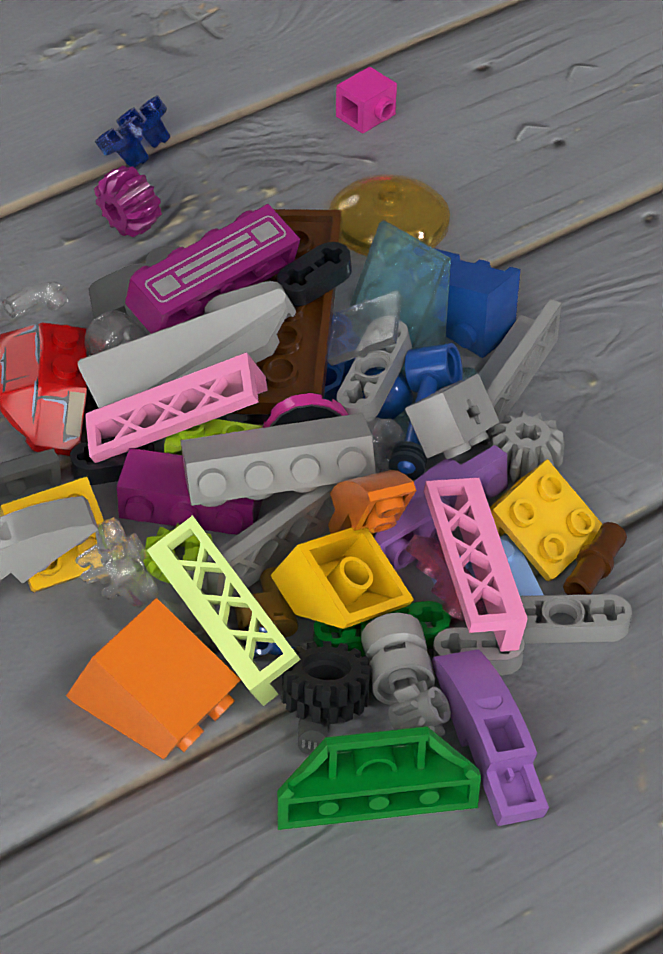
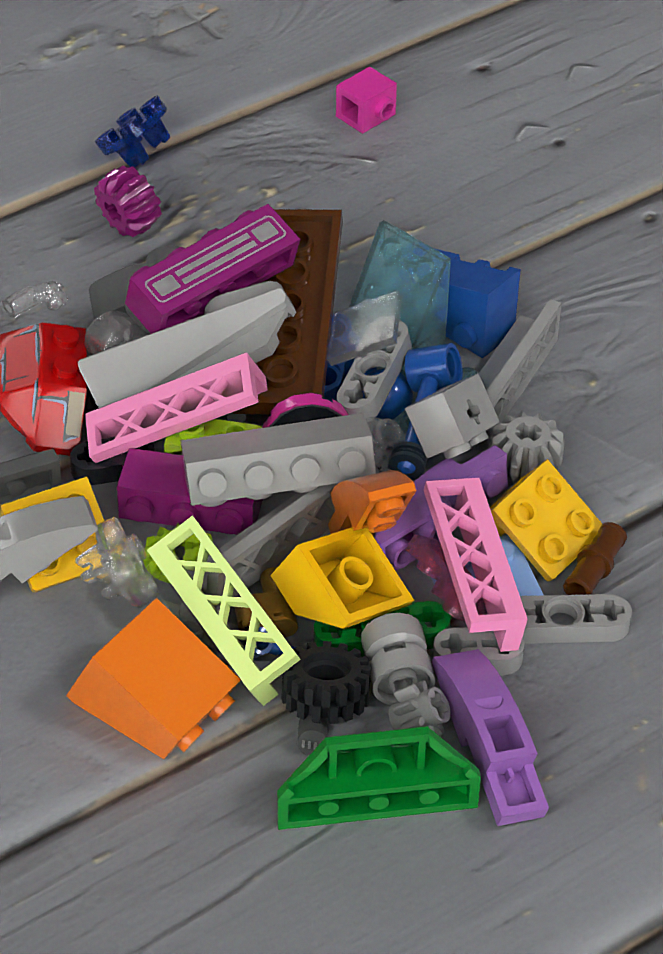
black beam [277,242,352,306] -> none
clear yellow dish [329,174,450,259] -> none

